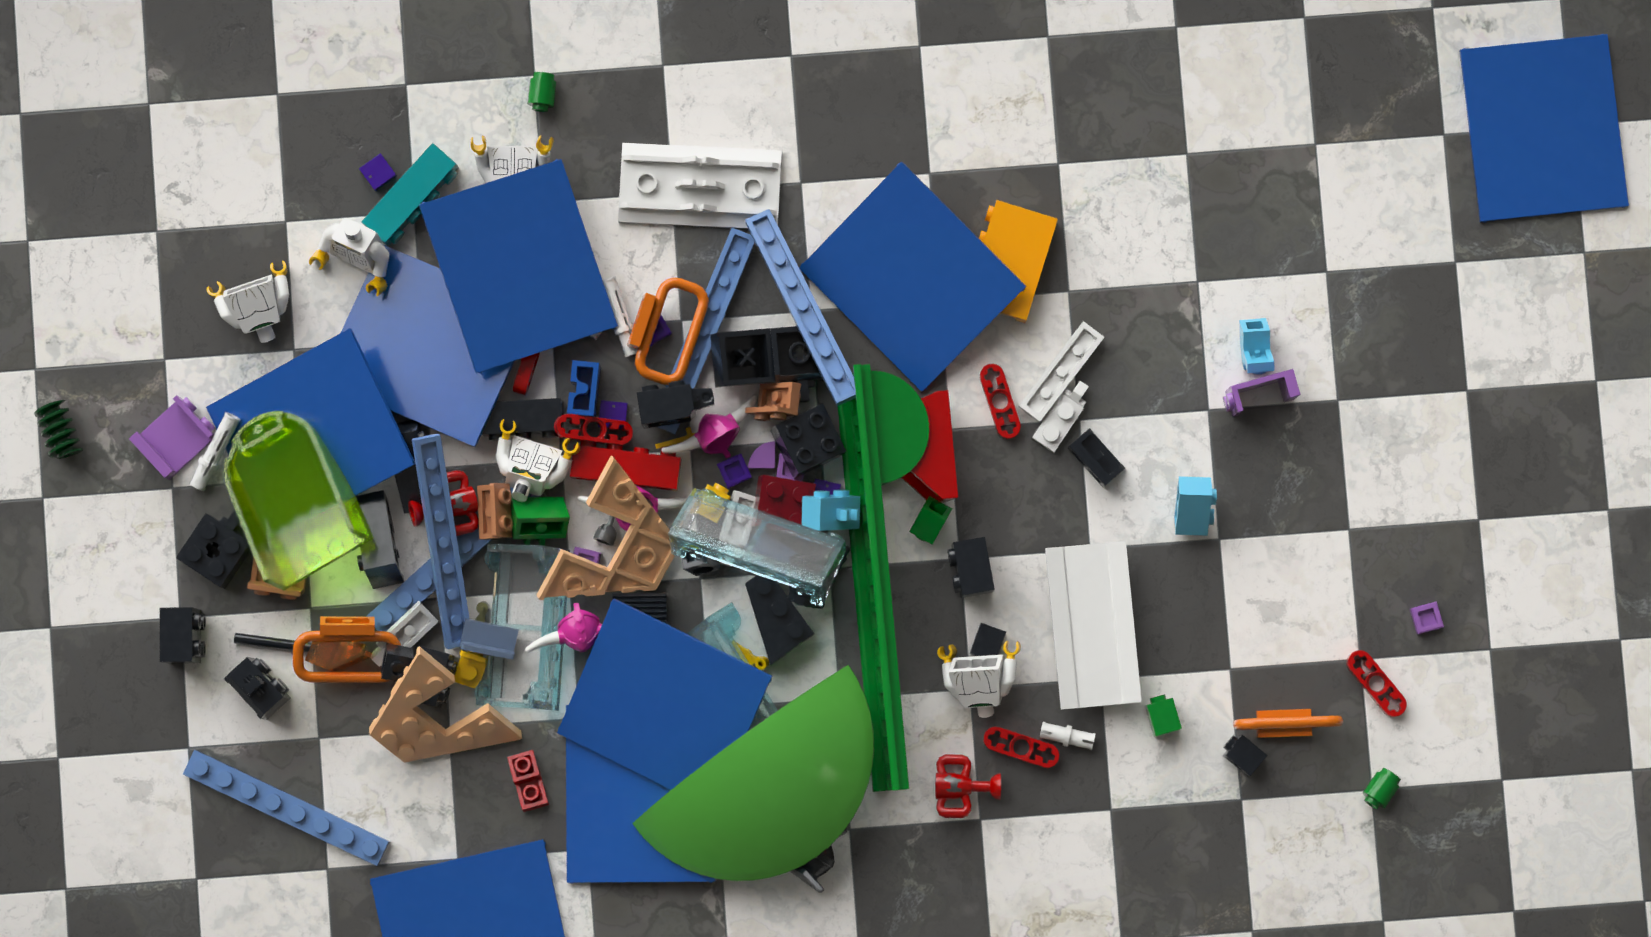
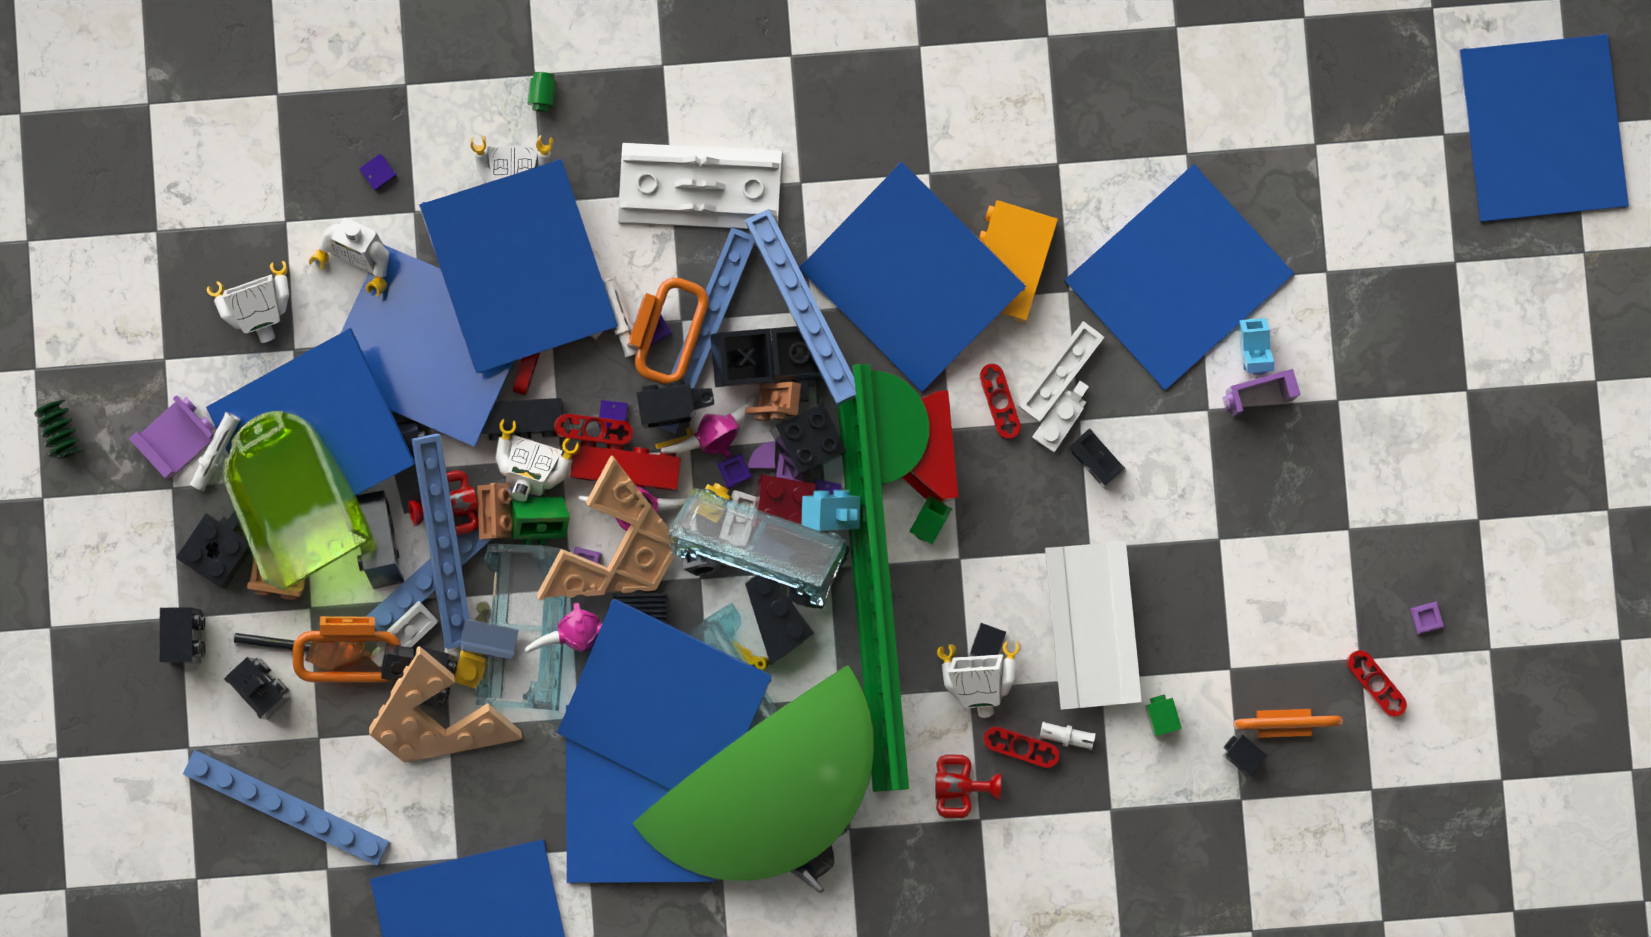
teal brick [361,143,459,246] -> none
red slope [507,750,549,812] -> none
blue brick [567,360,601,417] -> none
dark grey hinge [593,515,617,546] -> none
black brick [947,537,995,598] -> none
medium azure brick [1174,476,1217,536] -> none
green brick [1363,768,1401,810] -> none
none -> blue piece [1064,164,1294,390]

